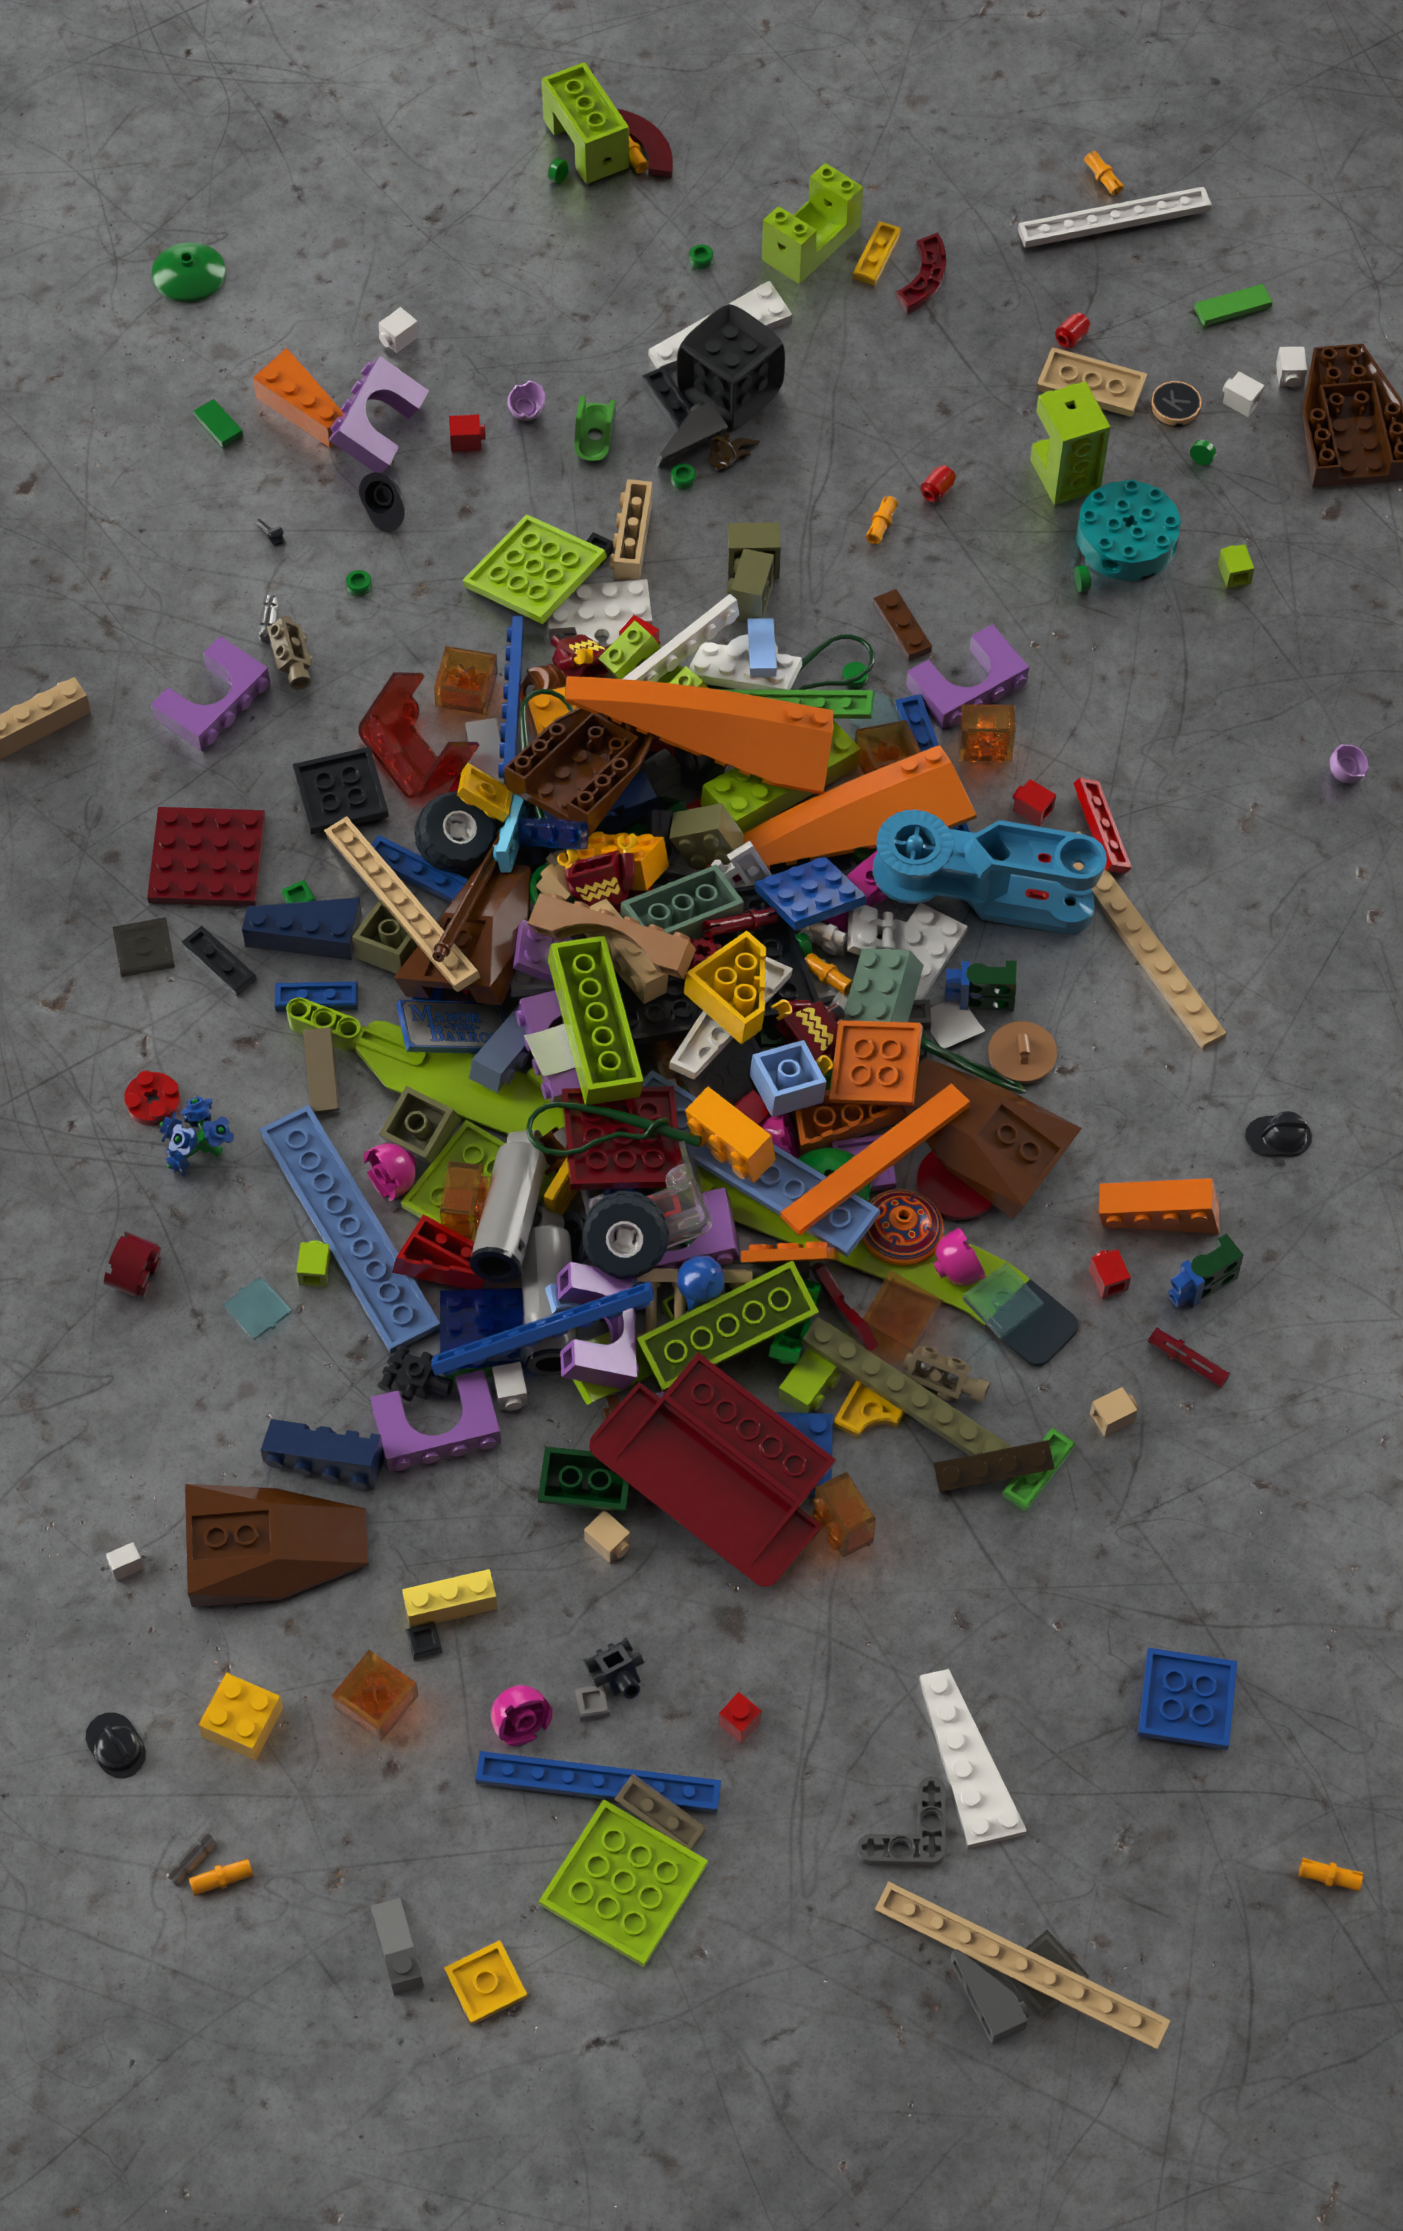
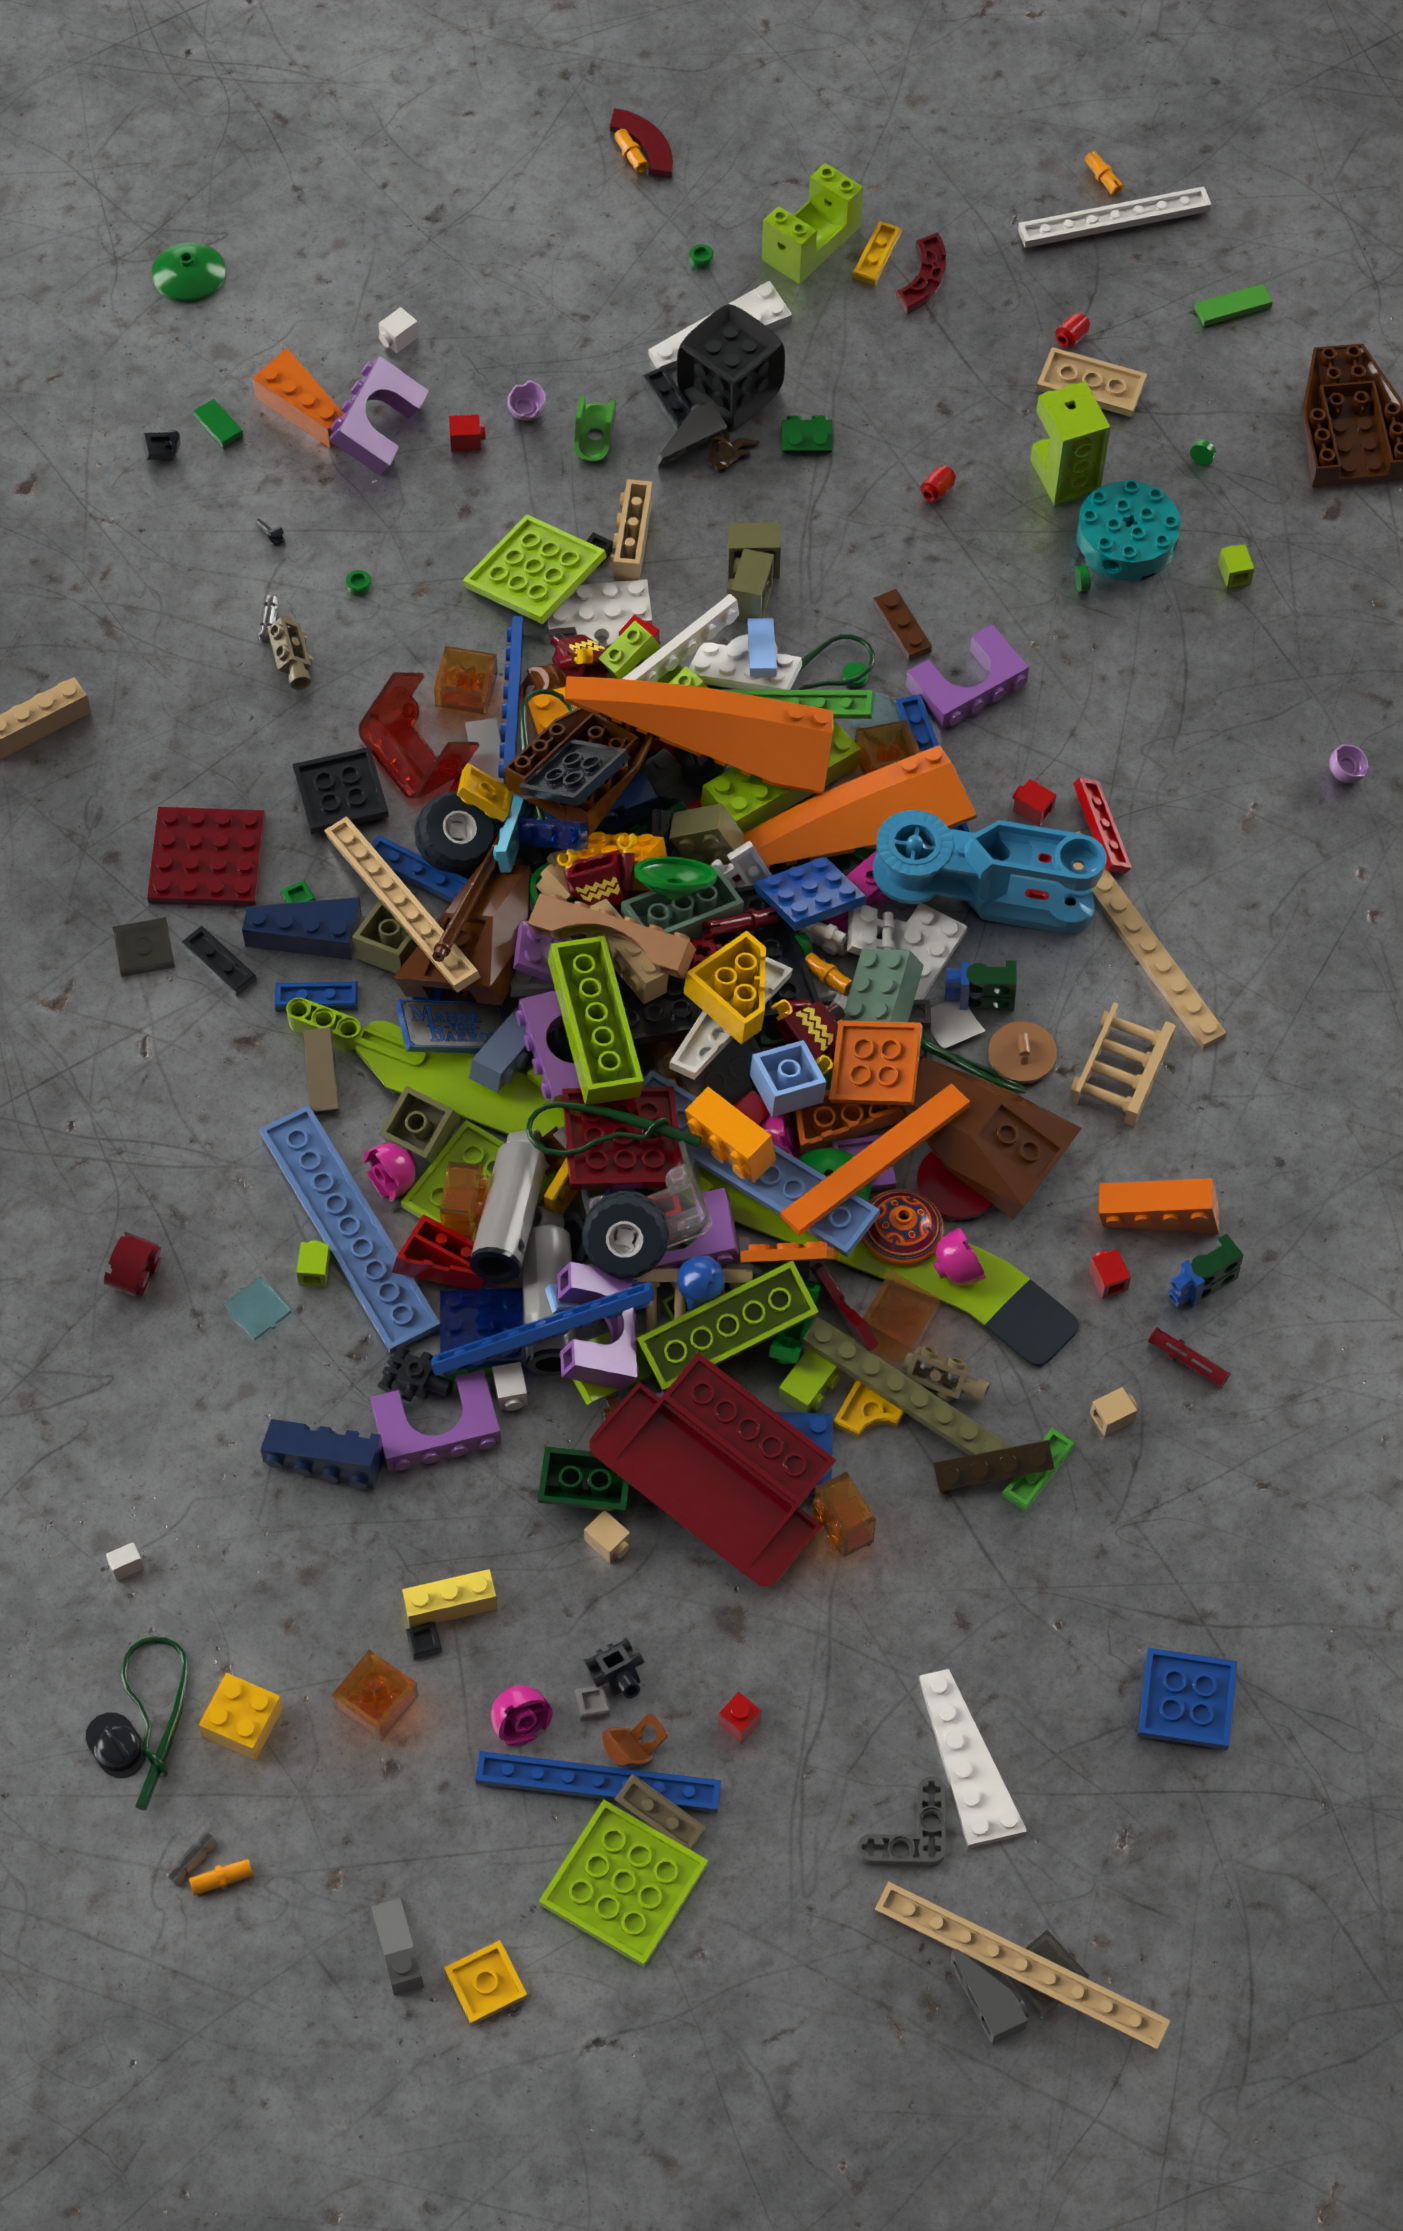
red plate [124,1070,181,1126] -> none
medium lavender arch [151,636,270,751] -> none
blue plant [159,1097,234,1176] -> none
reddish brown wedge [185,1484,369,1607] -> none
black piece [359,472,405,532] -> none
white sticker [524,1024,575,1076] -> none
lime piece [541,62,629,184] -> none
green tile [548,158,569,184] -> none
green tile [671,464,696,490] -> none
light orange pin [865,496,898,544] -> none
clear orange brick [958,704,1016,762] -> none
clear light blue plate [962,1263,1044,1340] -> none
black tile [1151,381,1201,426] -> none
white brick [1222,372,1265,417] -> none
black piece [1245,1111,1312,1155] -> none
white brick [1276,347,1307,387] -> none
light orange pin [1298,1857,1363,1892] -> none
none -> dark green piece [121,1636,188,1811]
none -> black plate [142,429,181,460]
none -> black plate [519,739,630,806]
none -> dark orange piece [602,1714,668,1767]
none -> green dish [634,857,717,900]
none -> green bracket [781,415,833,452]
none -> tan fence [1070,1002,1176,1127]

